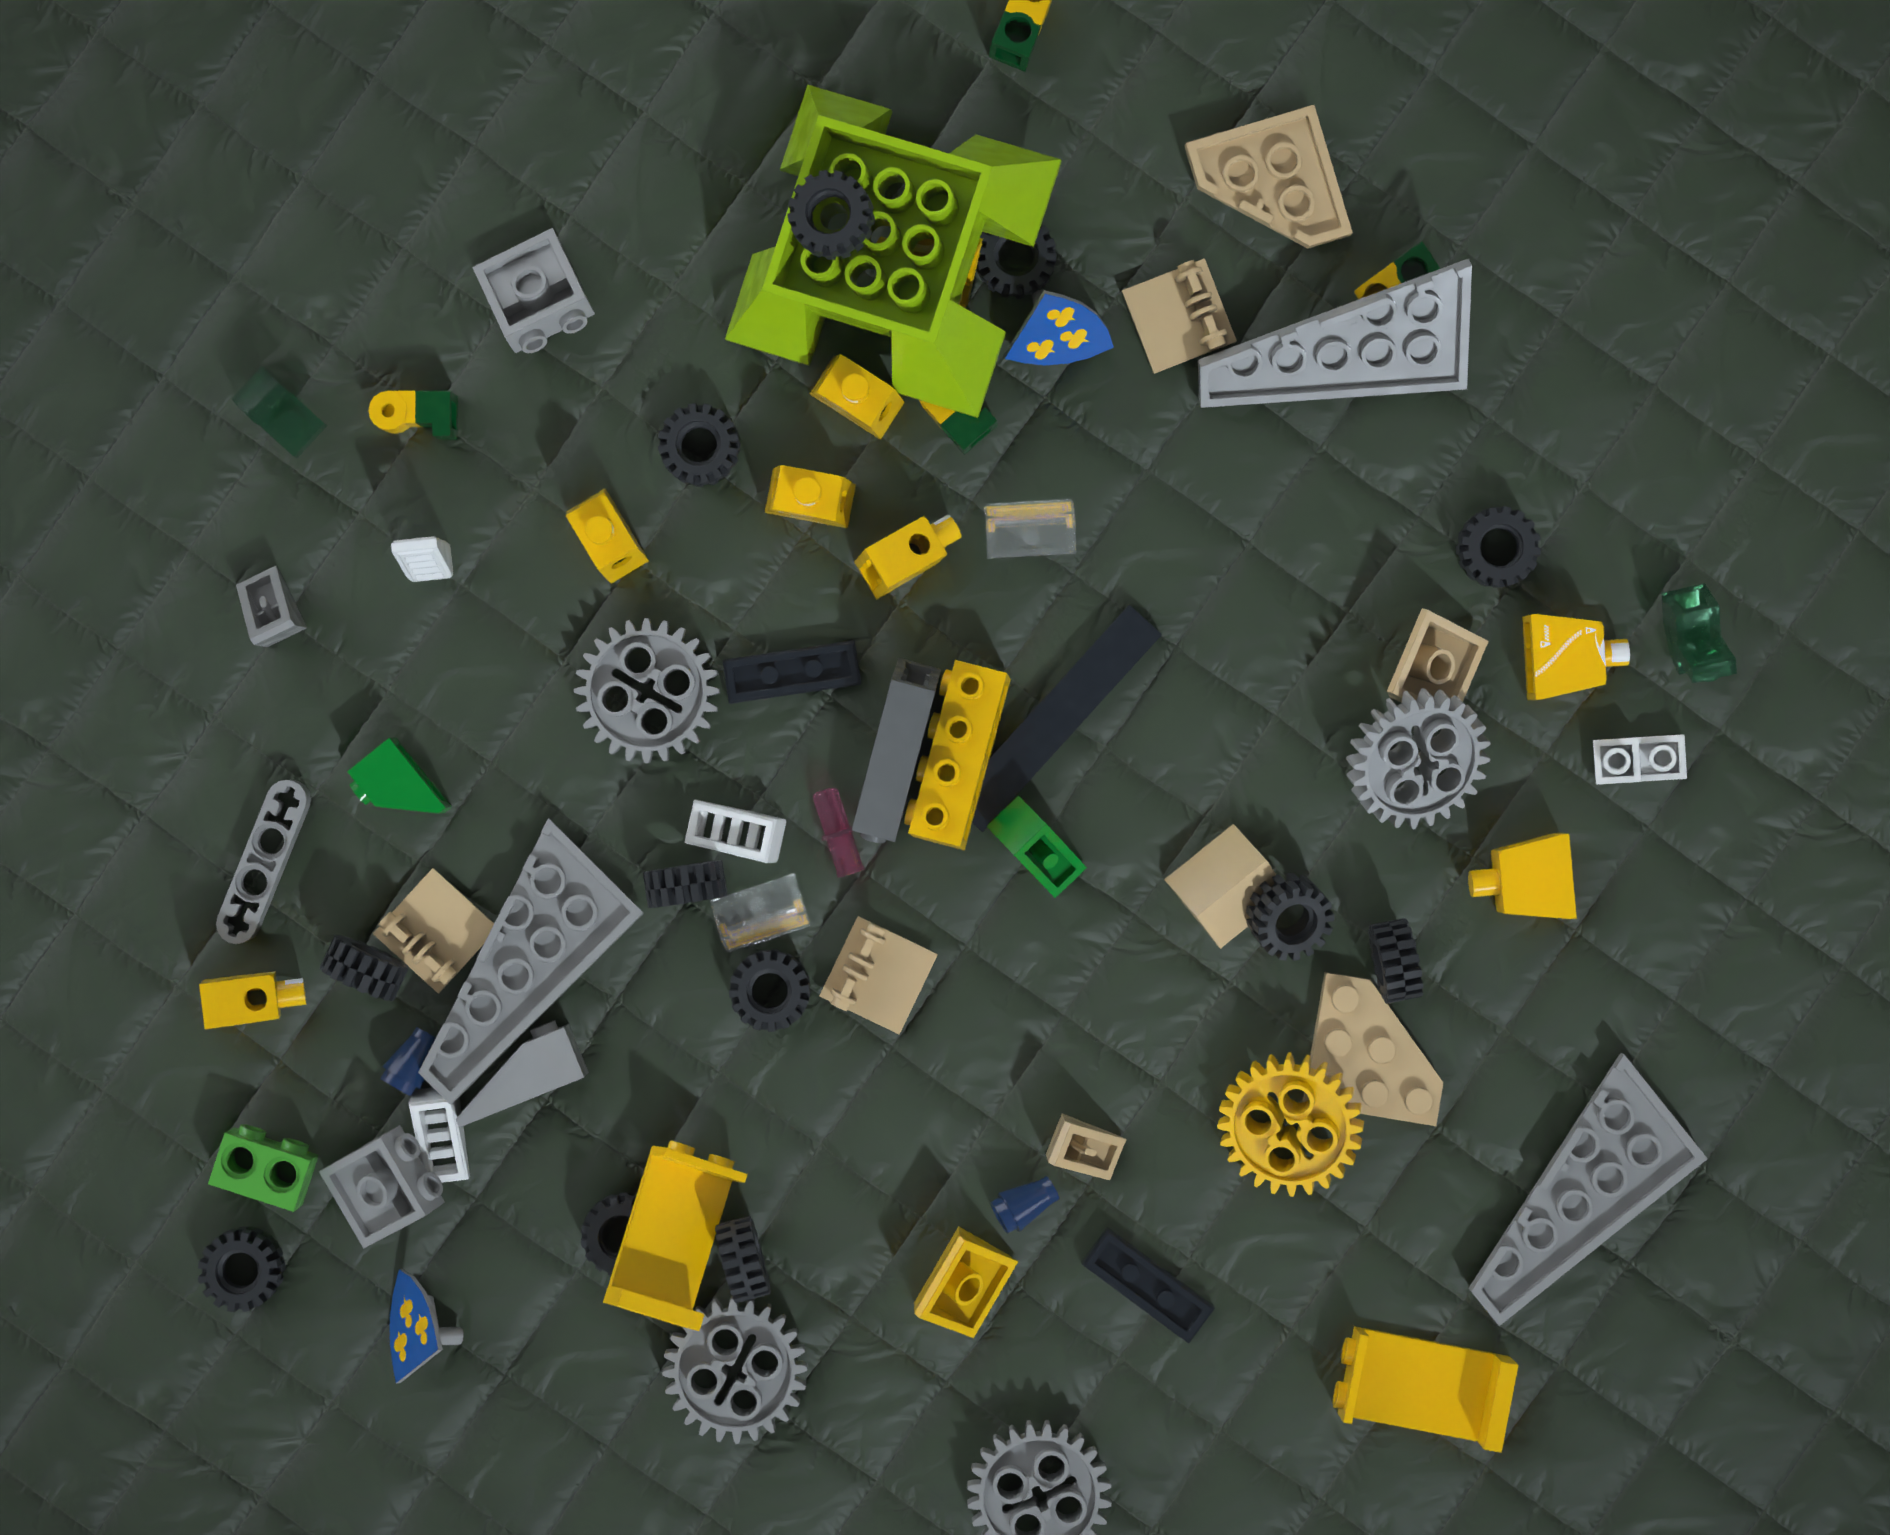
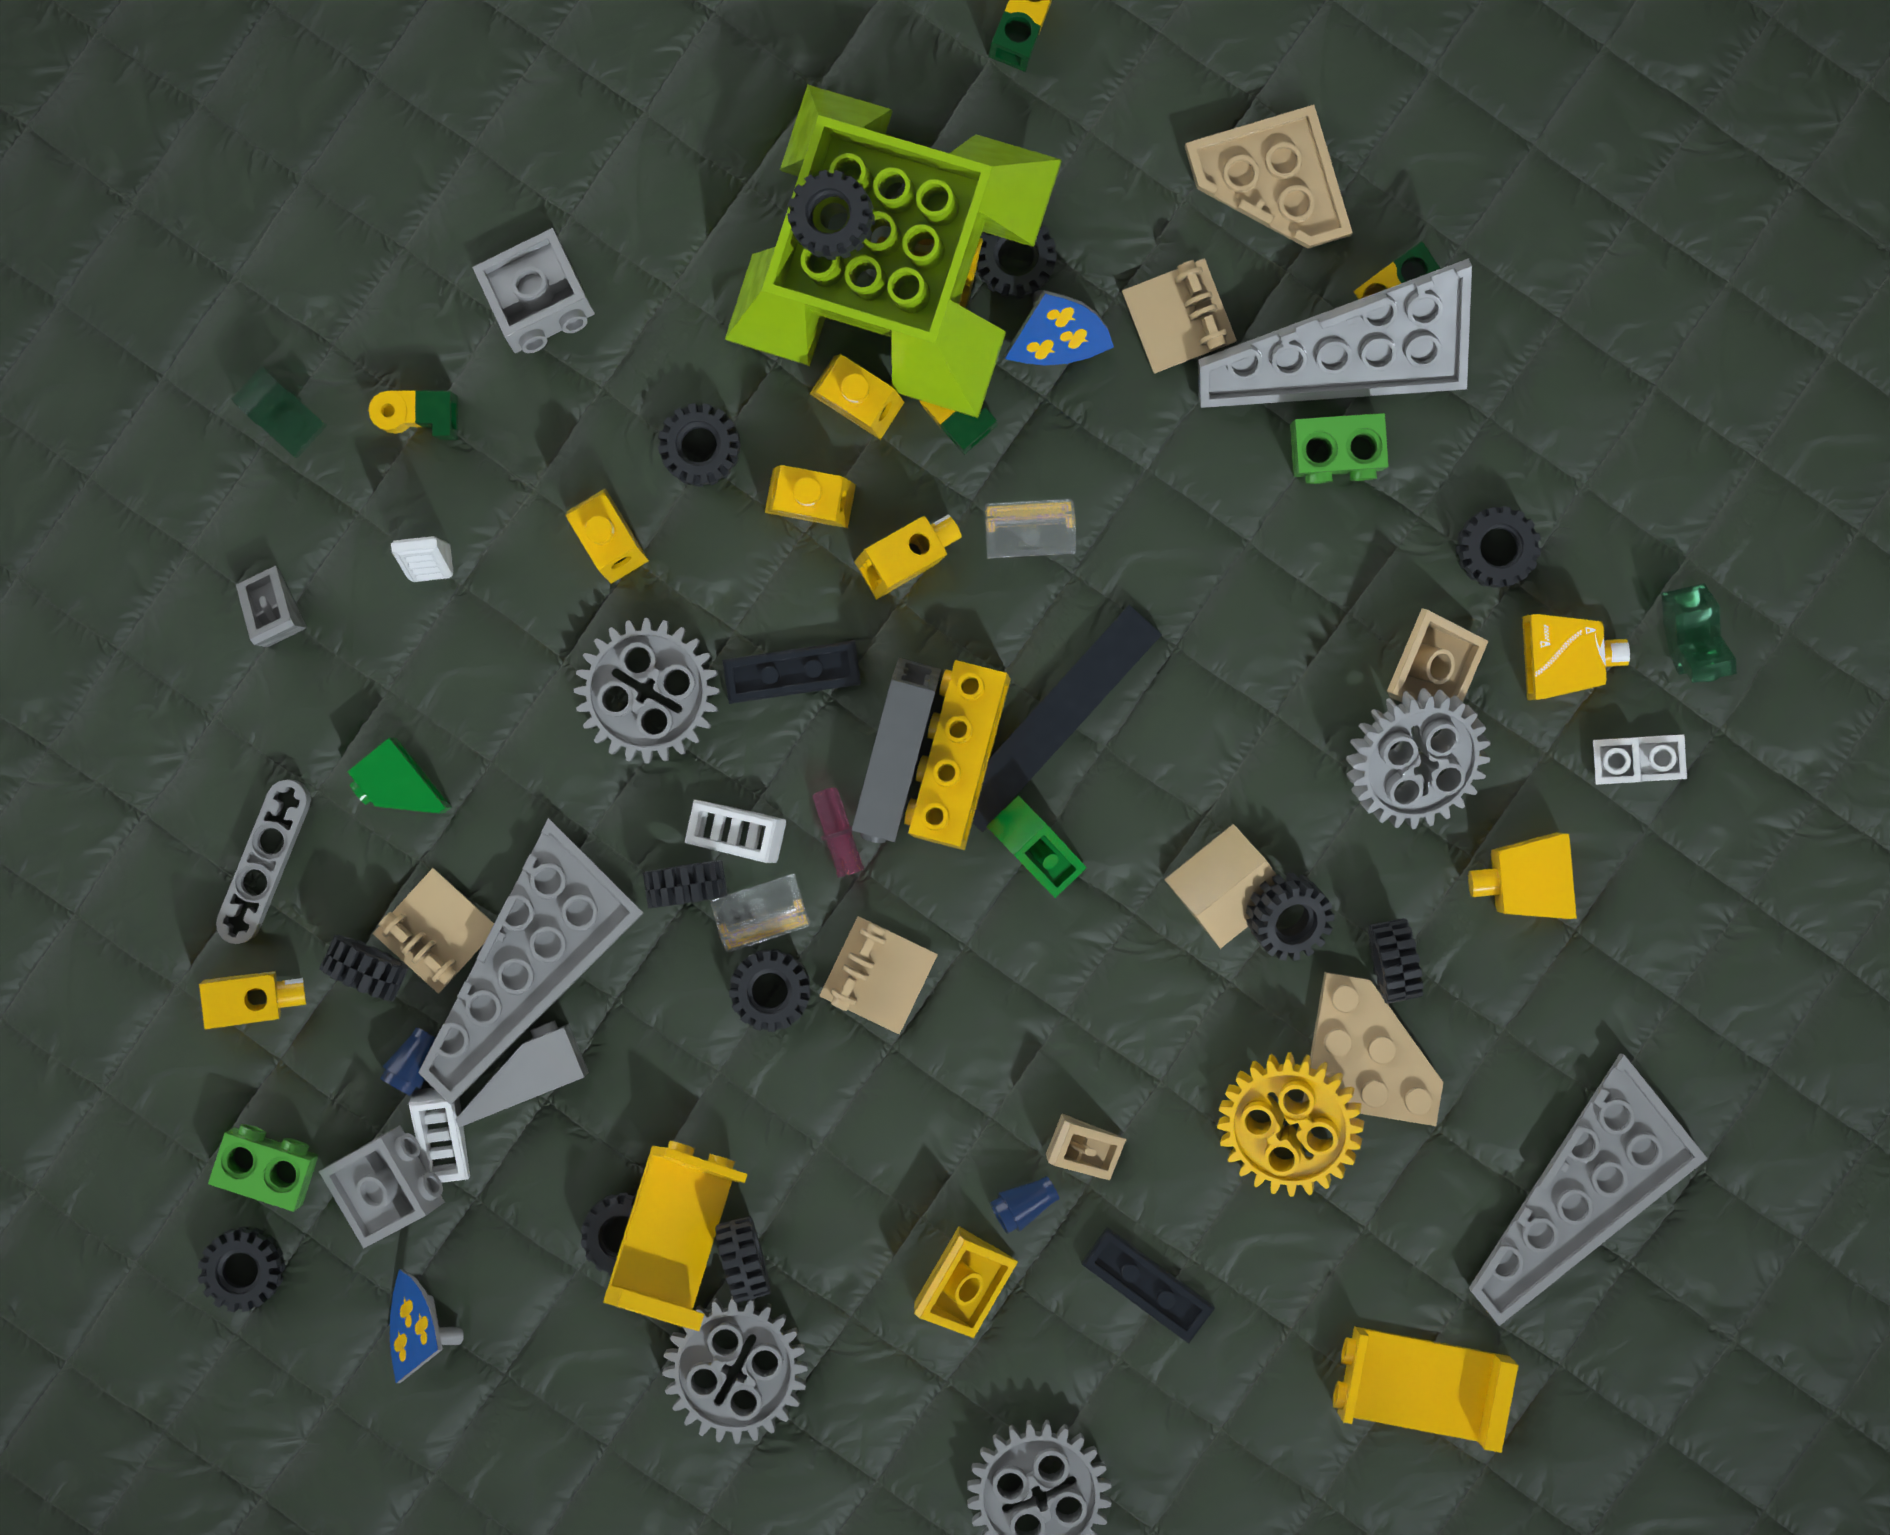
none -> bright green brick [1290,413,1389,484]

